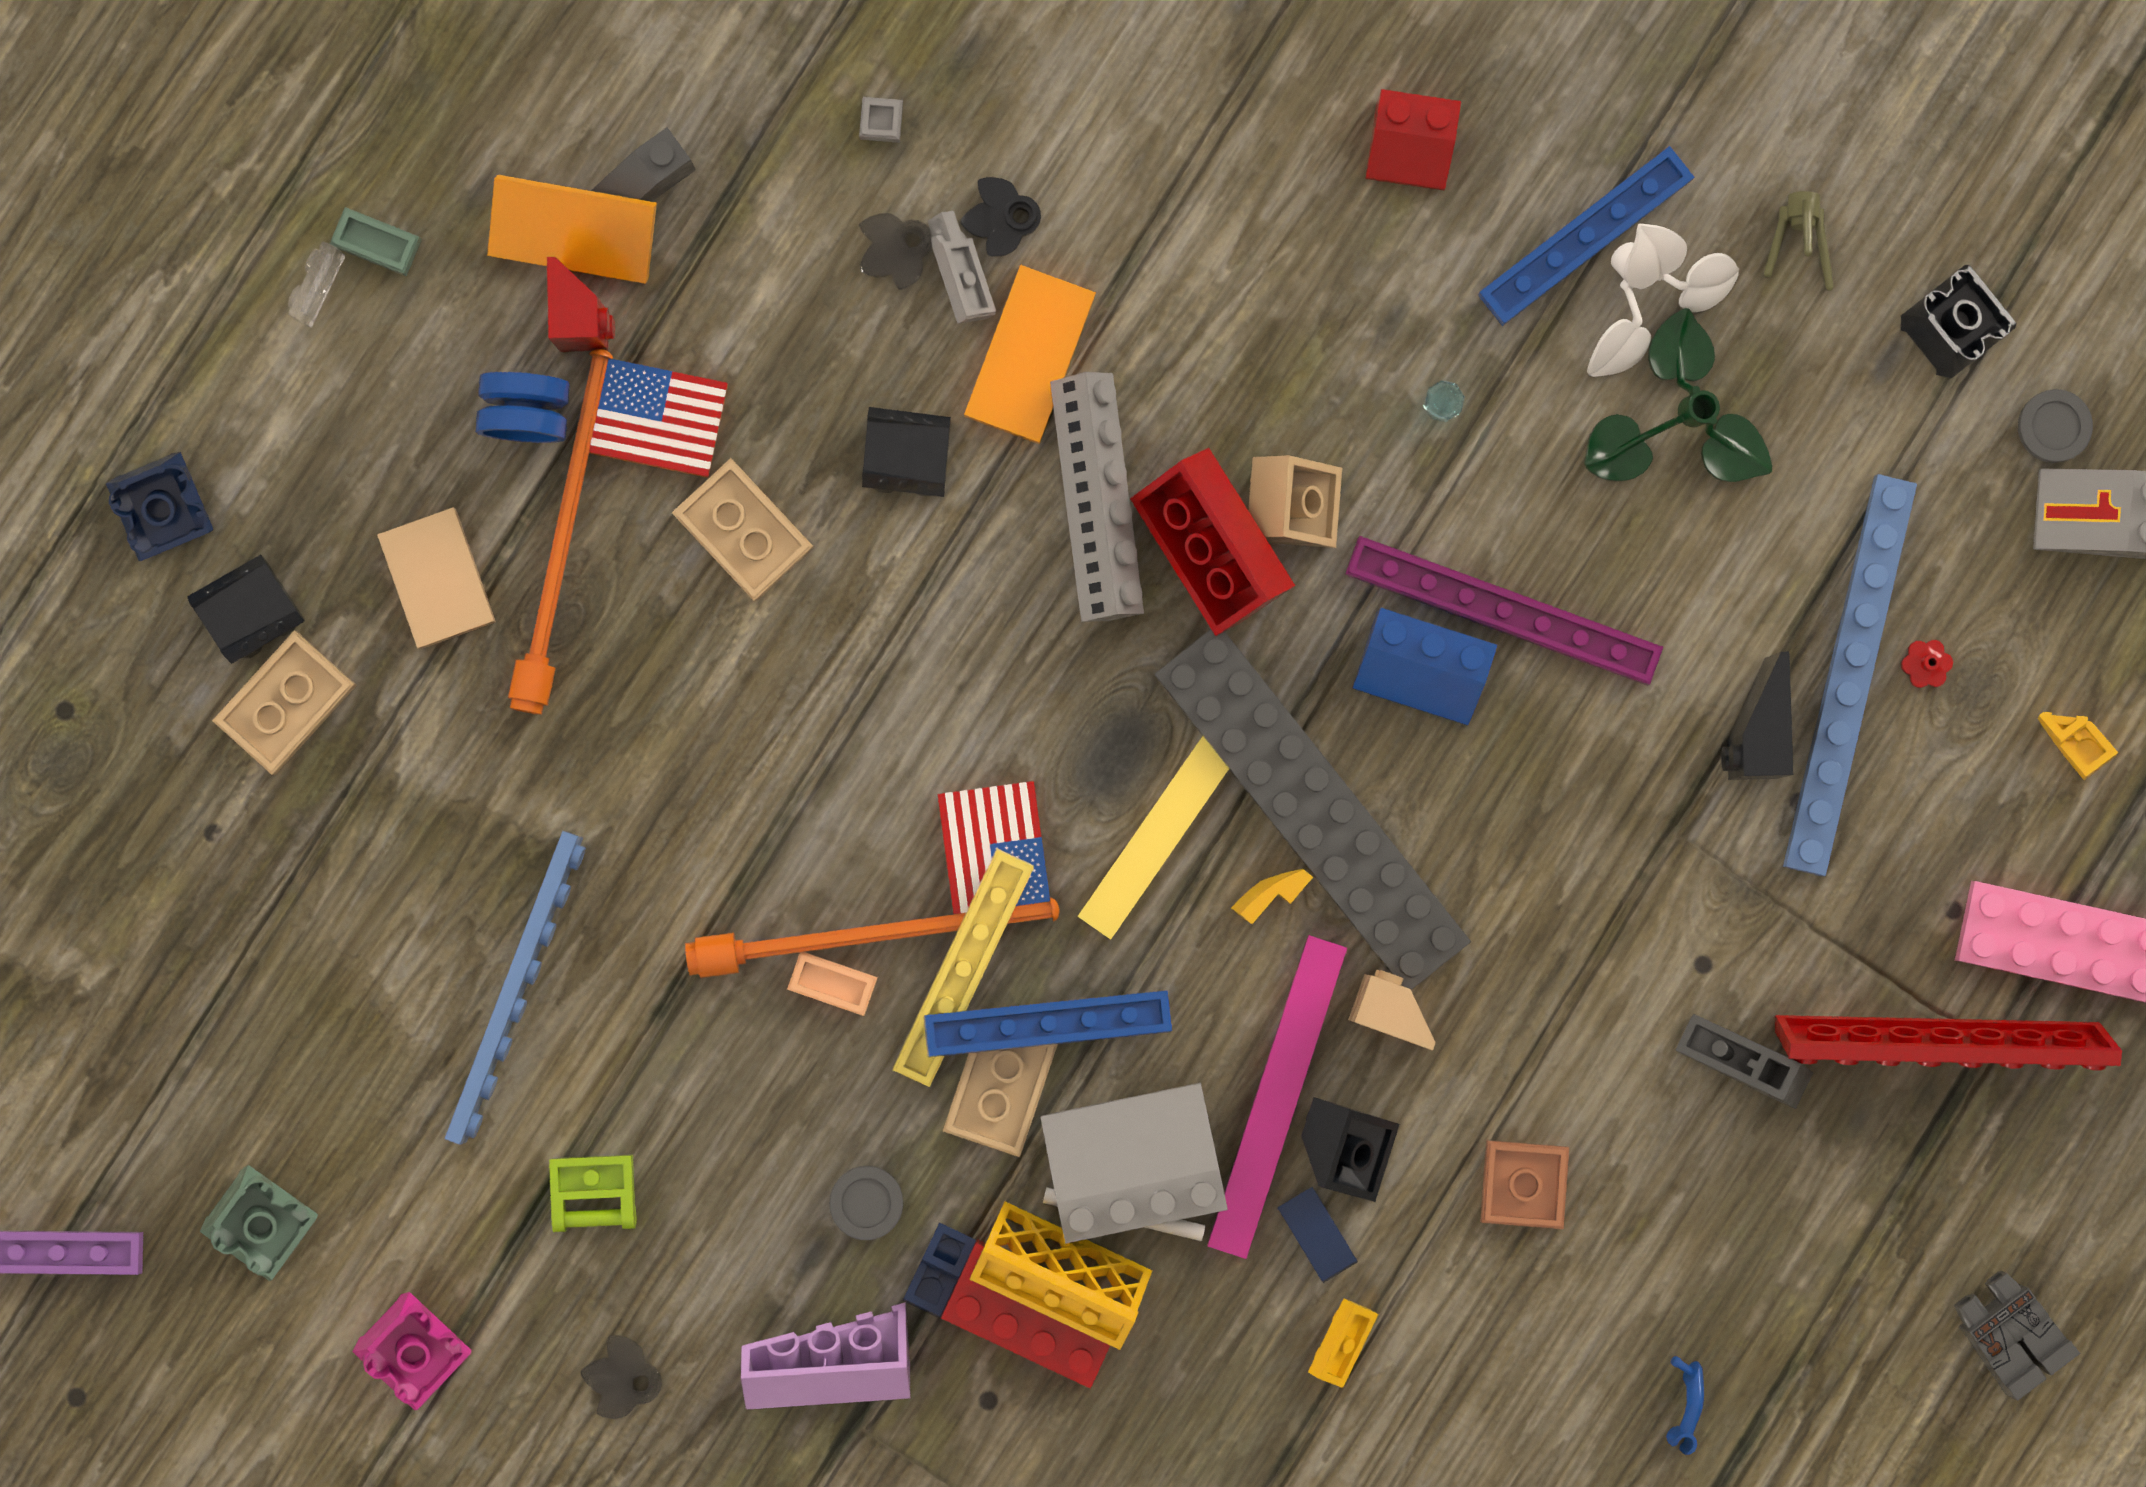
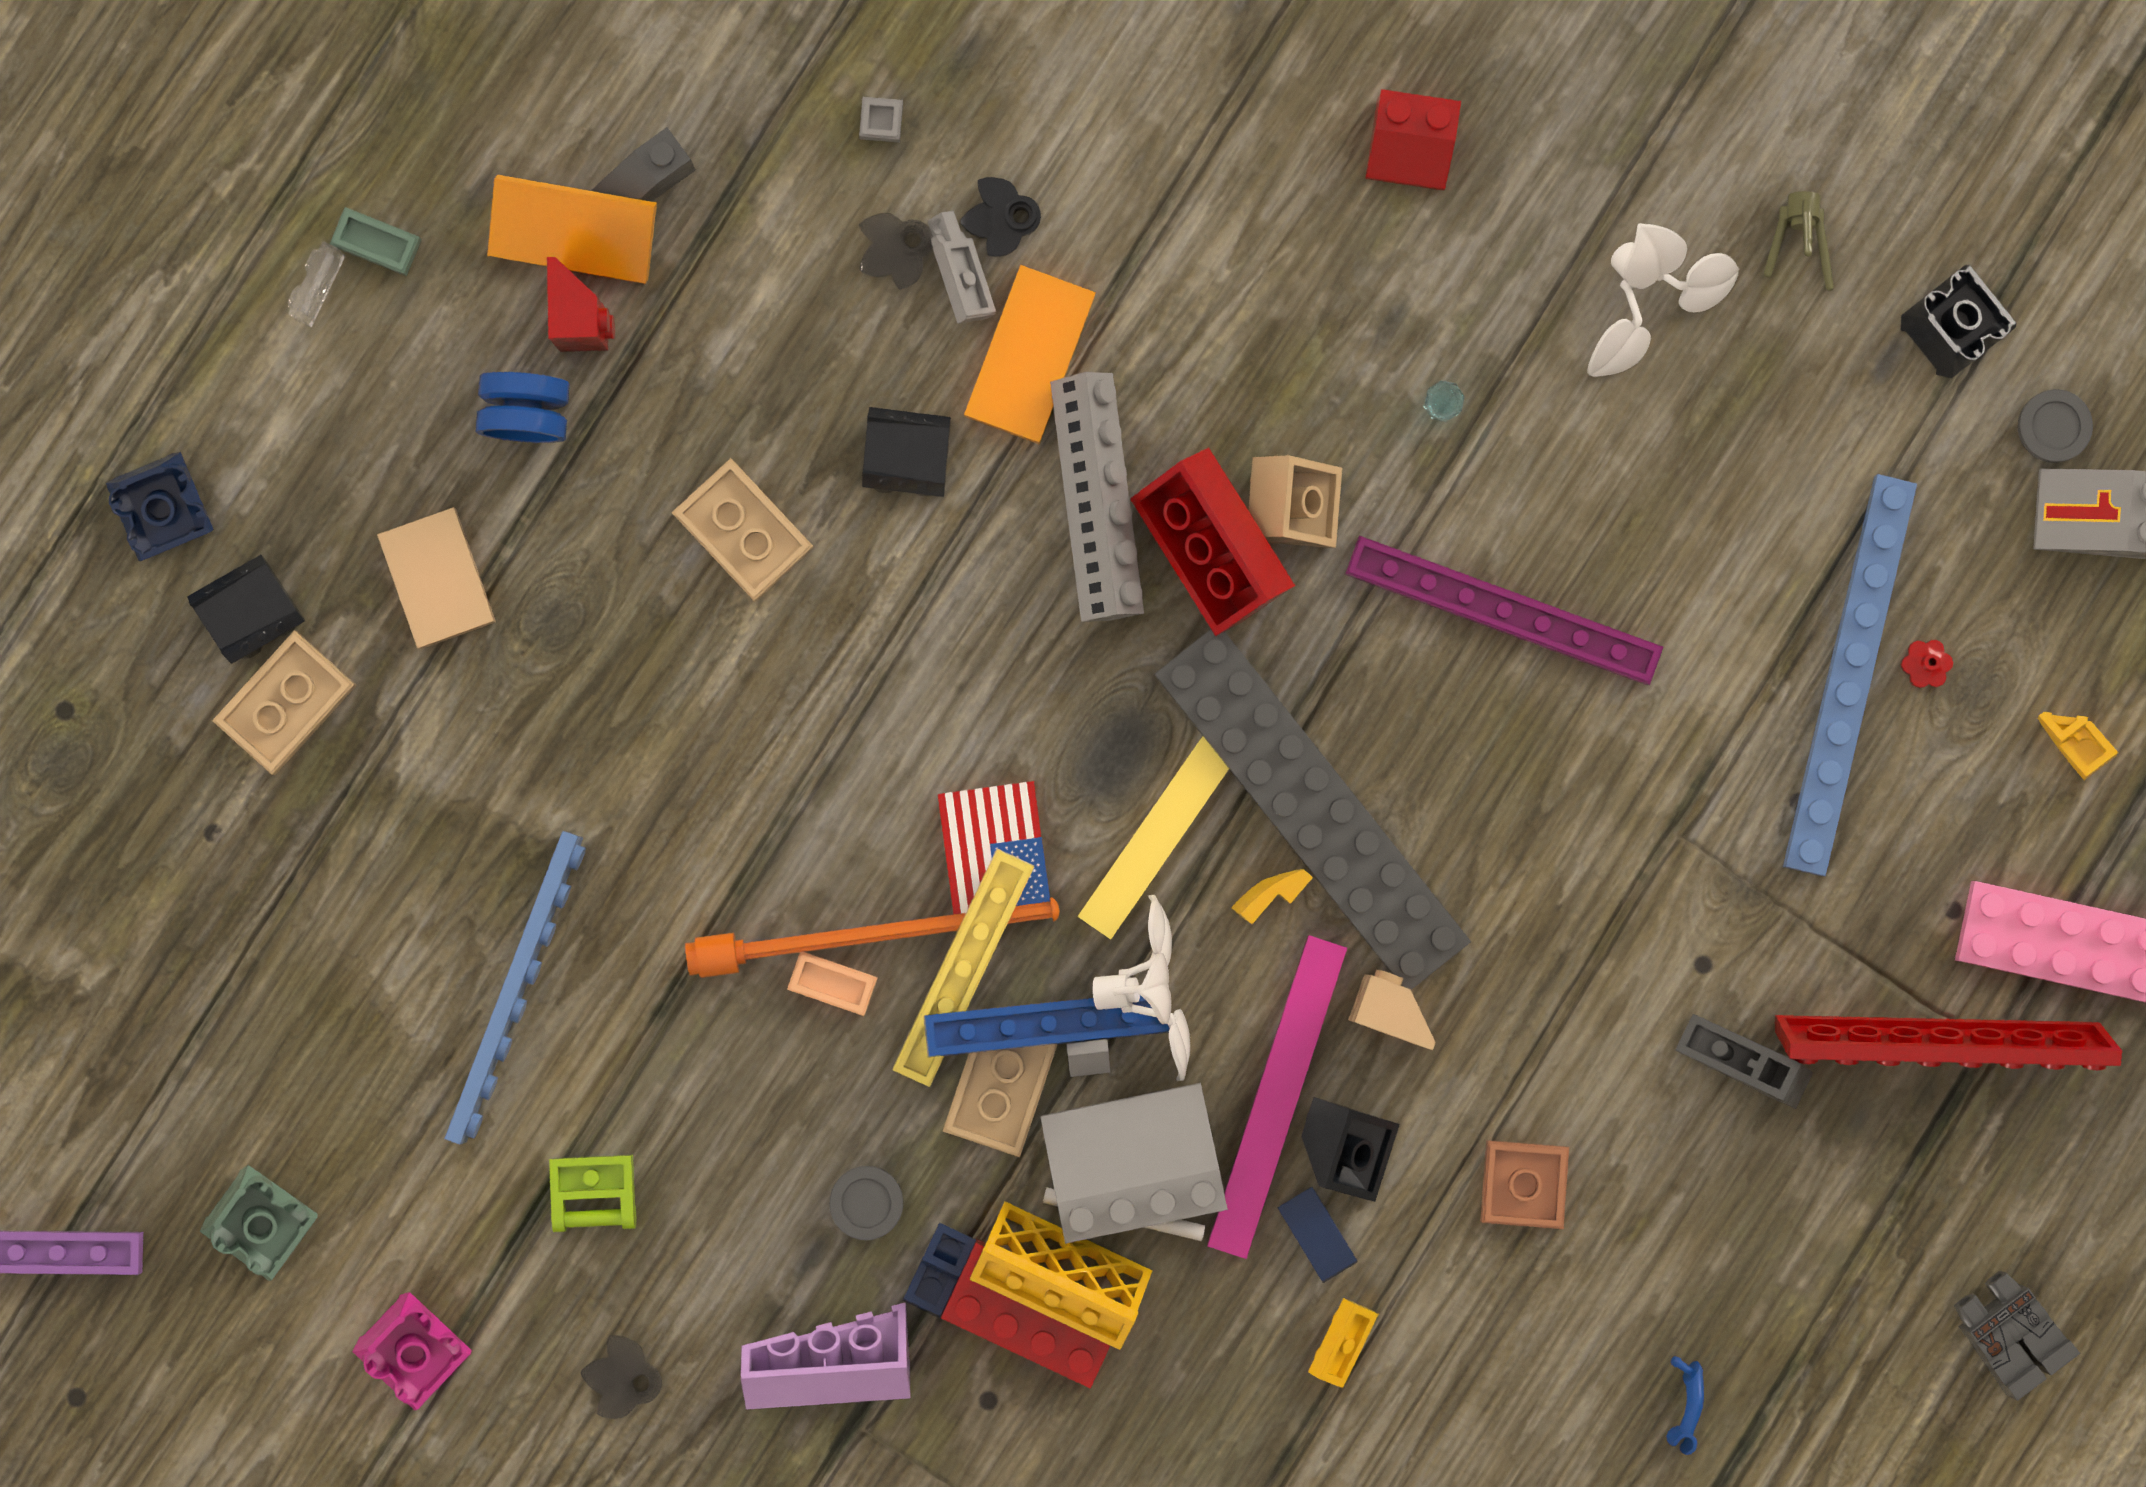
flag [508,349,728,715] -> none
blue slope [1352,608,1497,726] -> none
blue plate [1478,146,1695,326] -> none
dark green plant [1584,308,1772,482] -> none
black slope [1721,651,1794,780] -> none
none -> light grey tile [1067,1039,1111,1077]
none -> white plant [1093,895,1190,1081]

